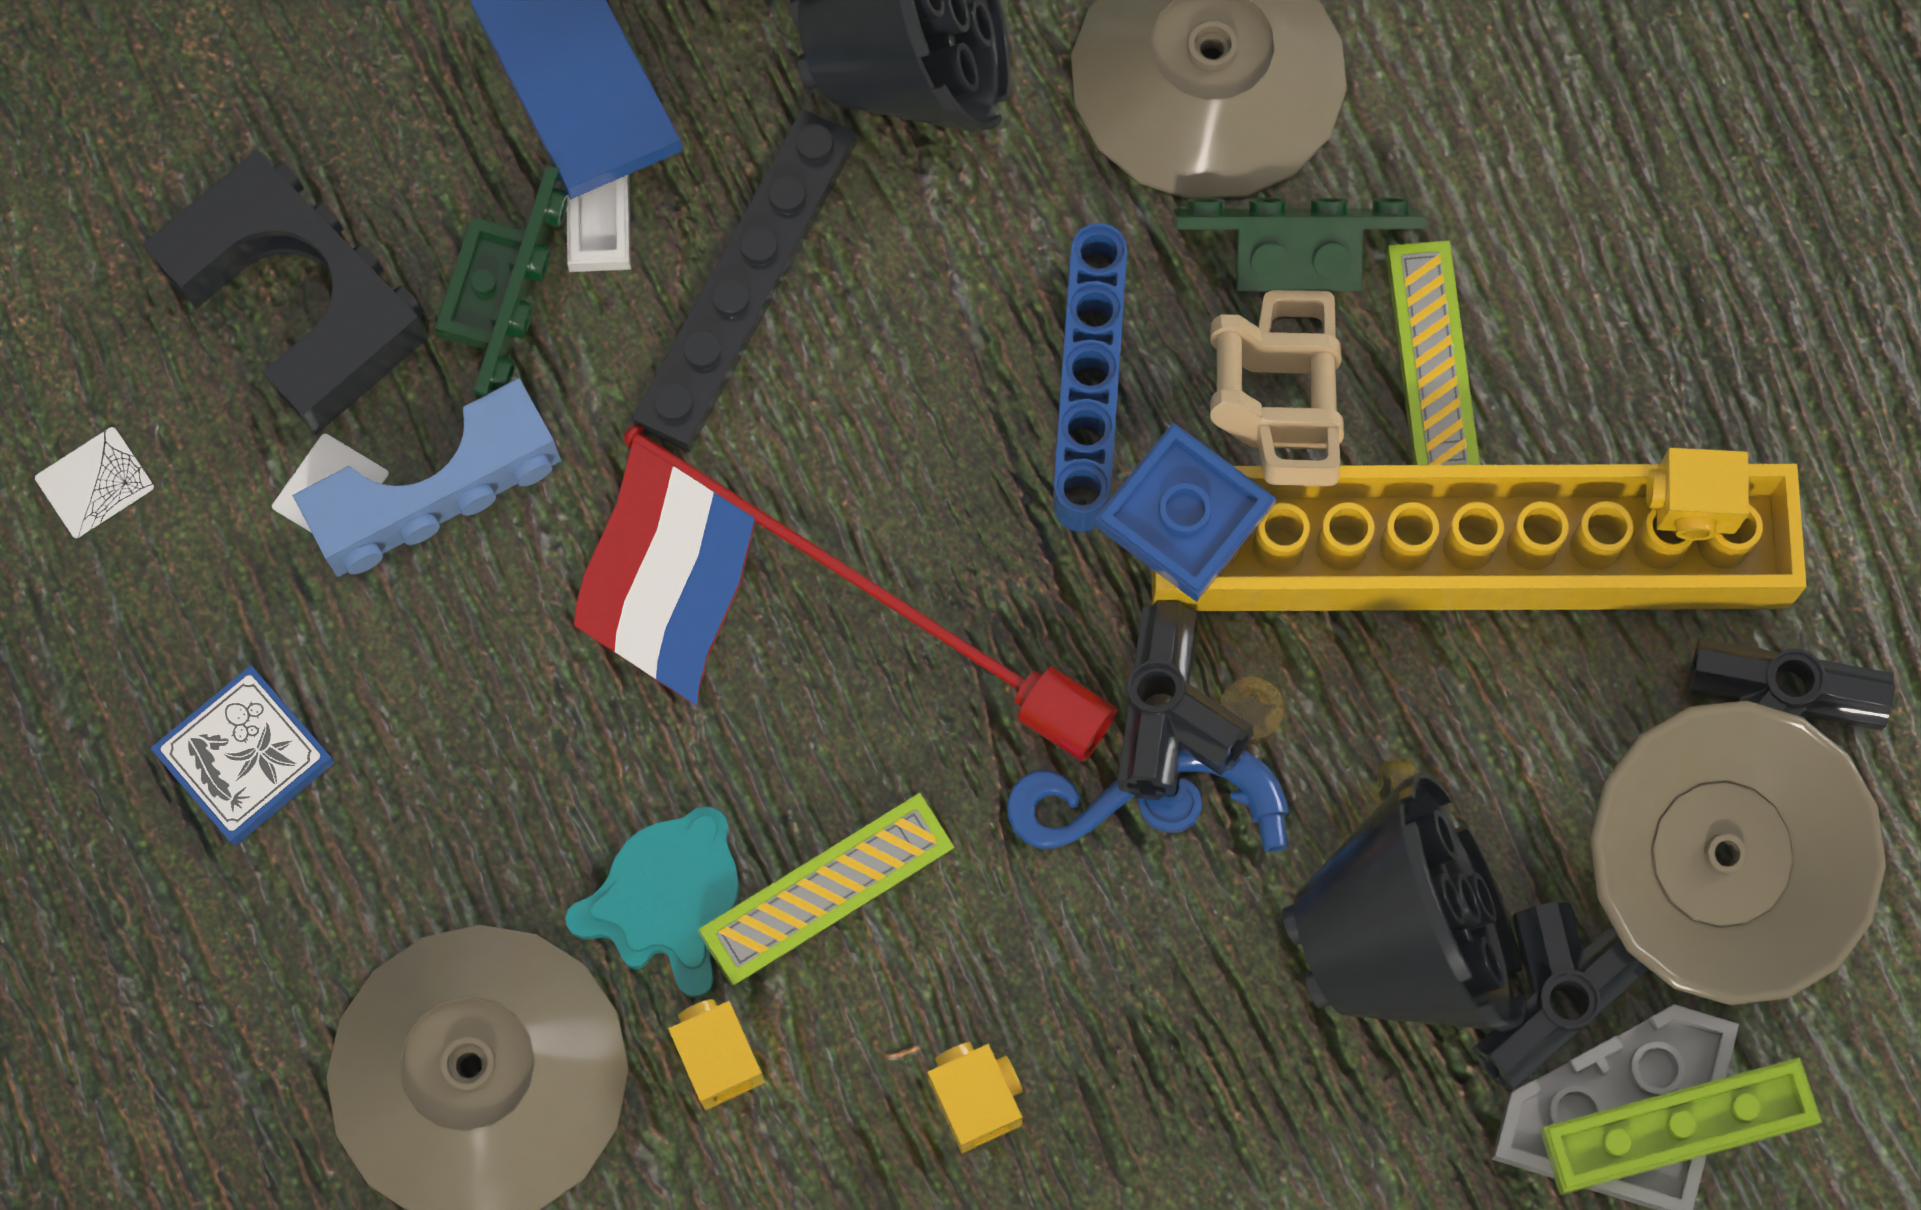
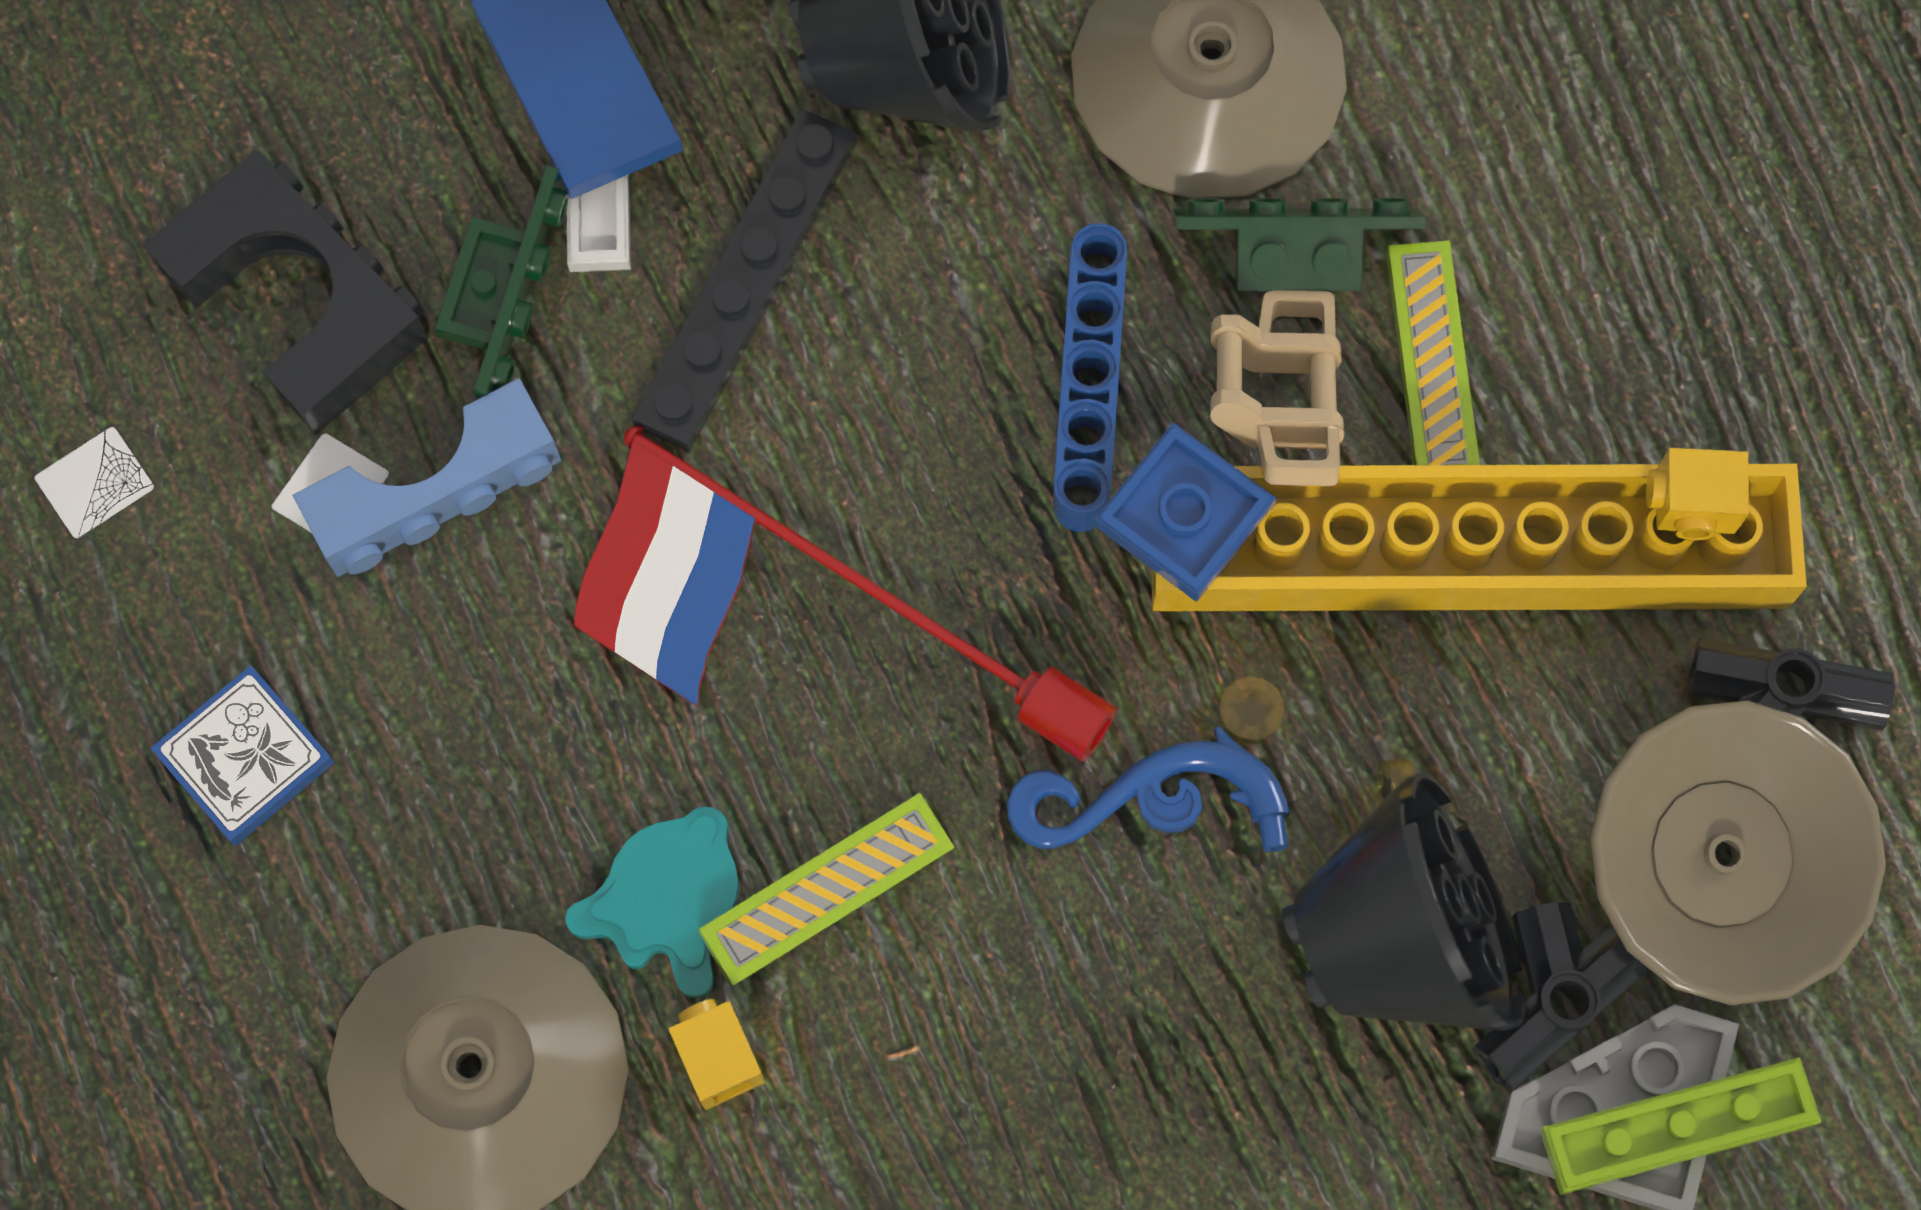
yellow brick [928,1042,1023,1153] -> none
black piece [1118,600,1254,800] -> none

